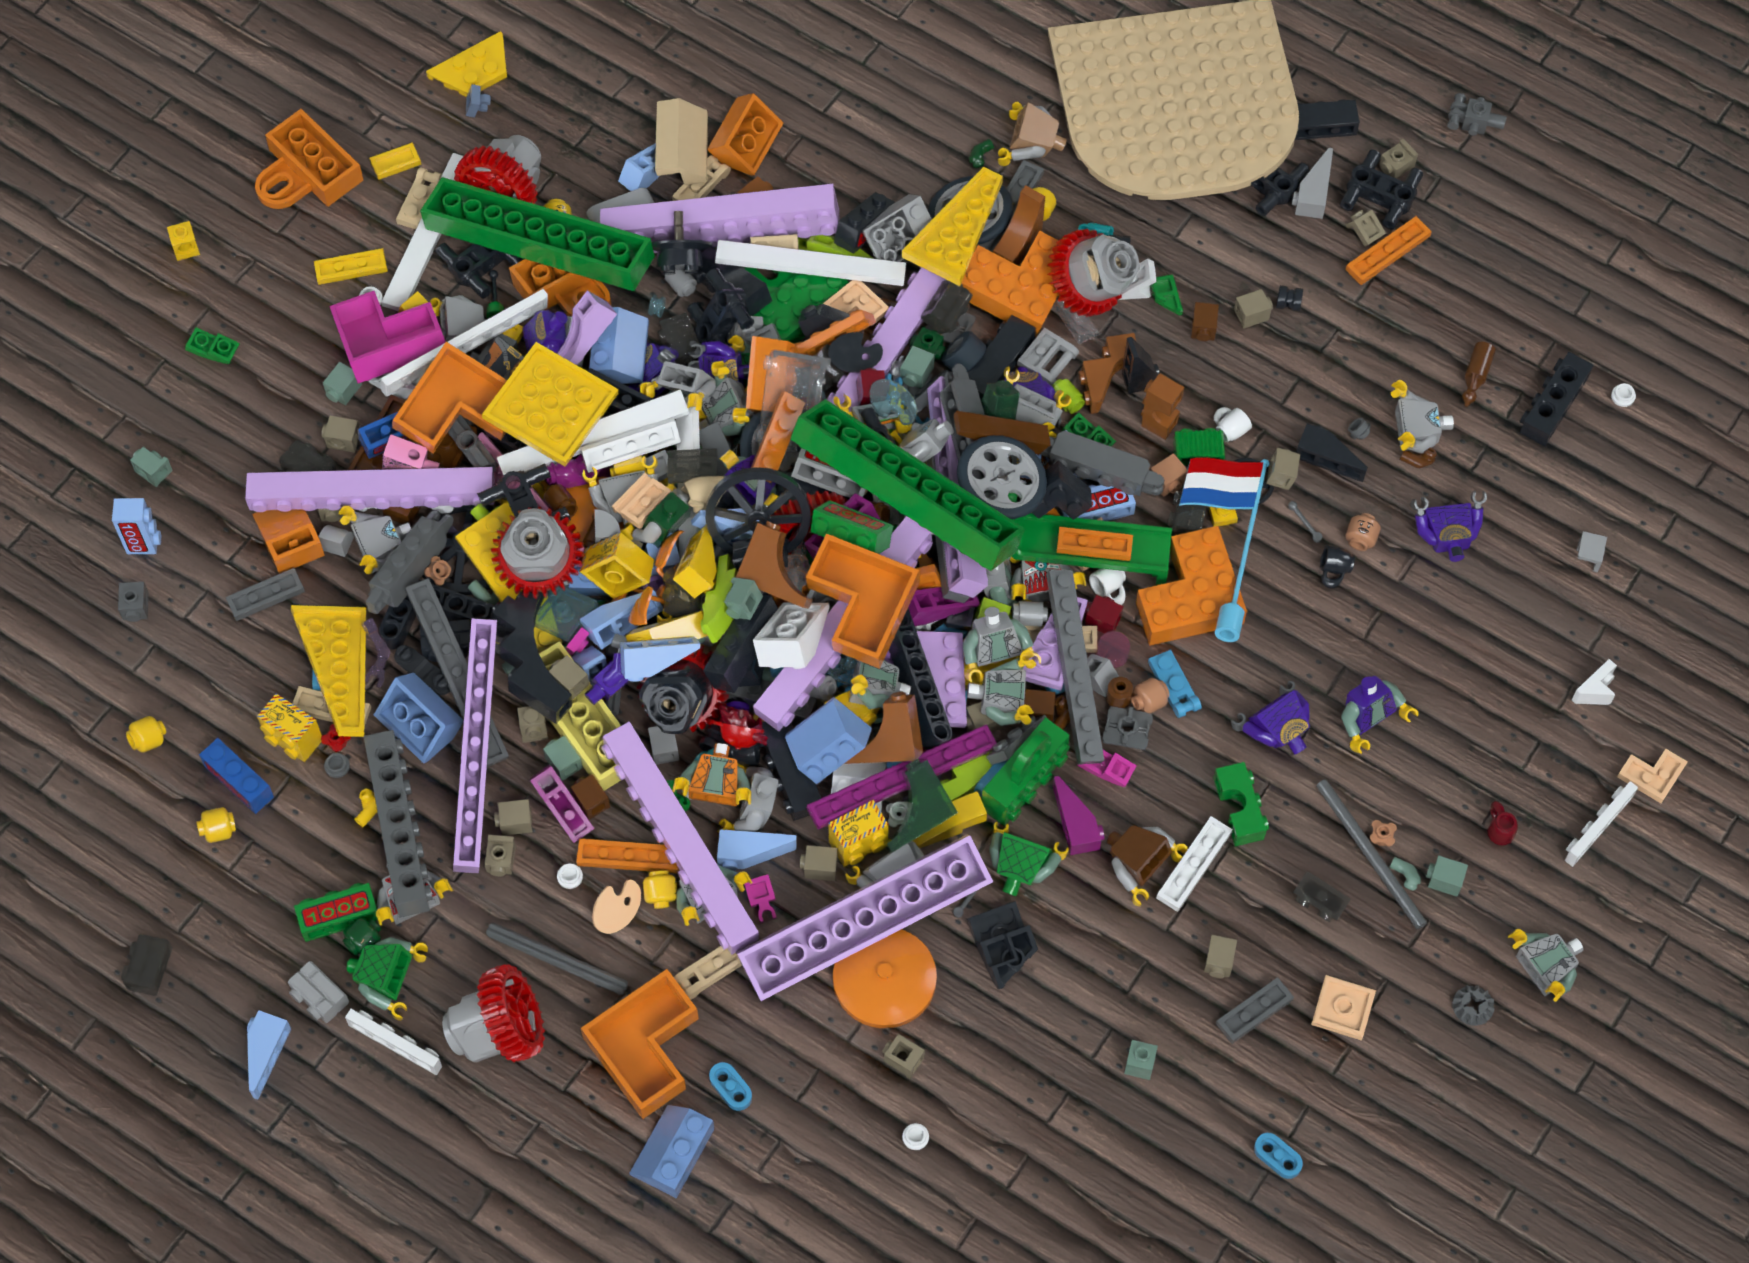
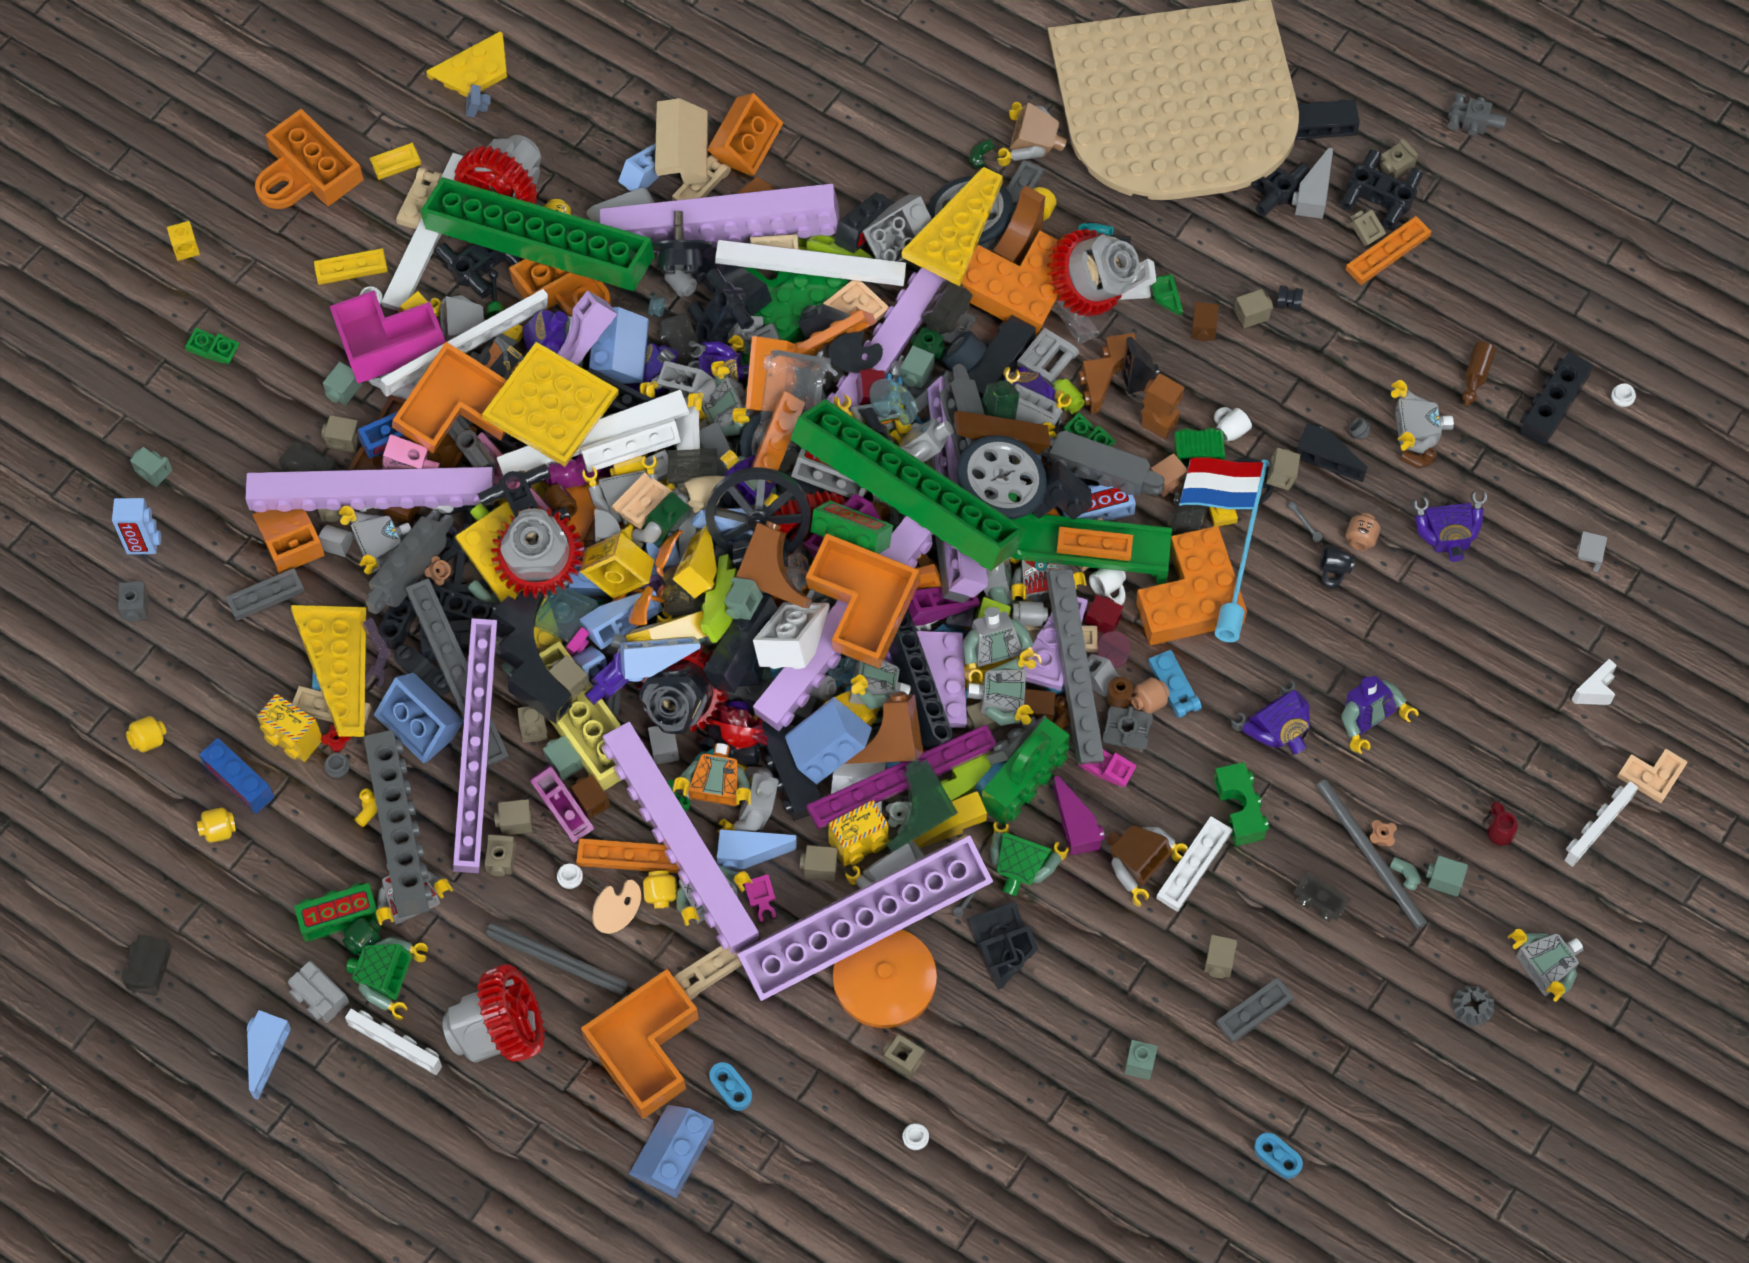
light nougat plate [1311,975,1376,1040] -> none

